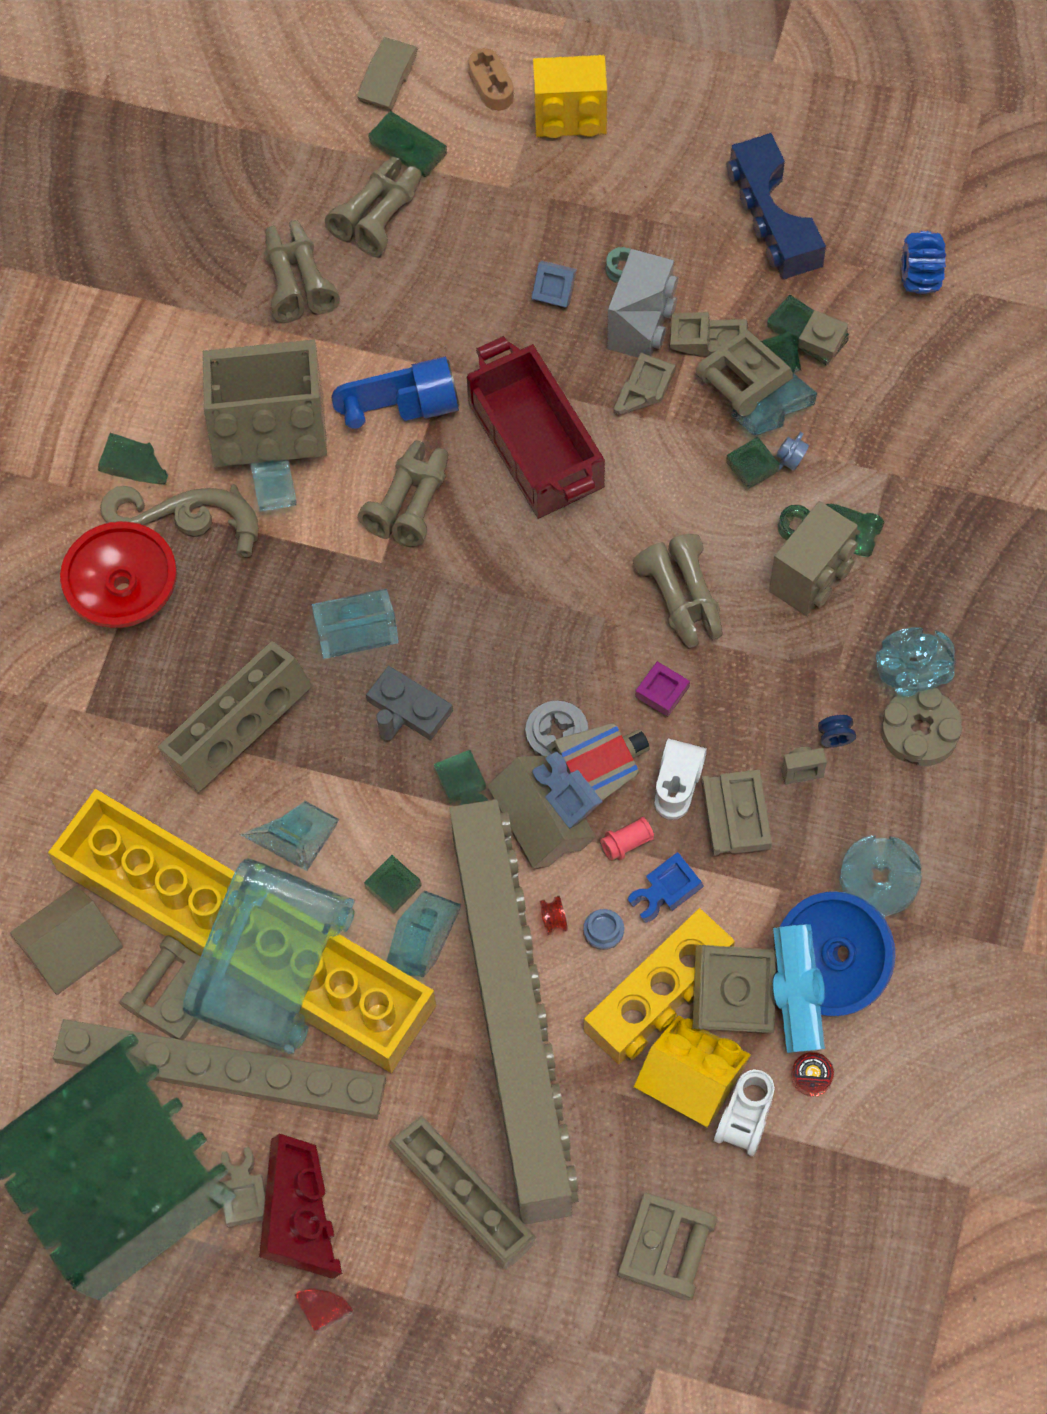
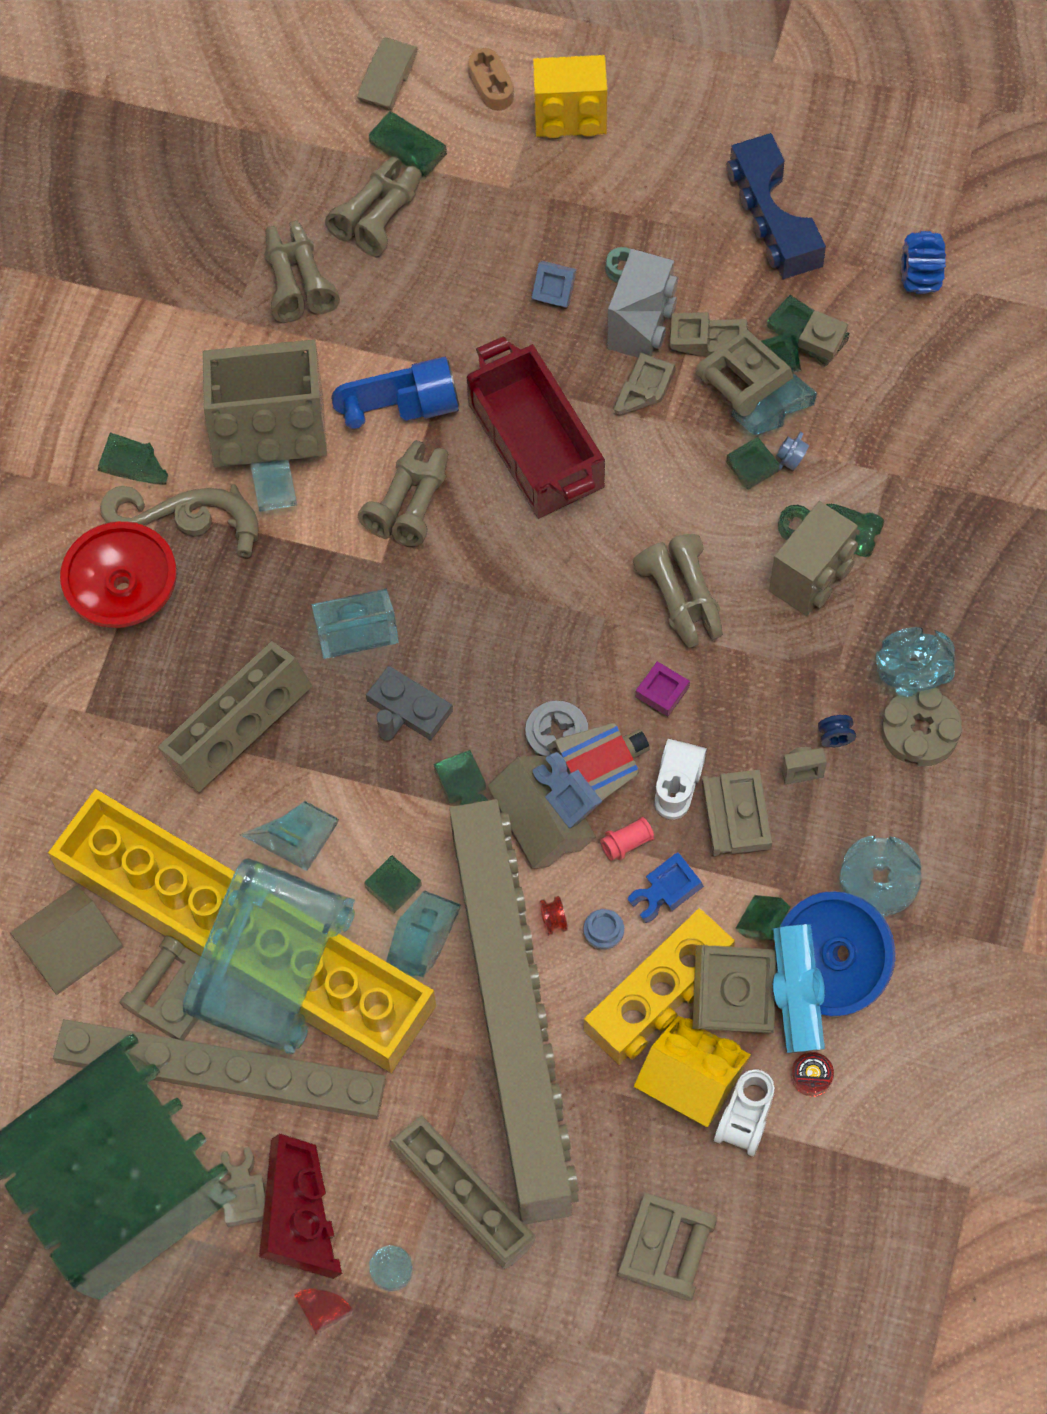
none -> clear light blue tile [369,1246,413,1291]
none -> clear green plate [735,895,790,941]

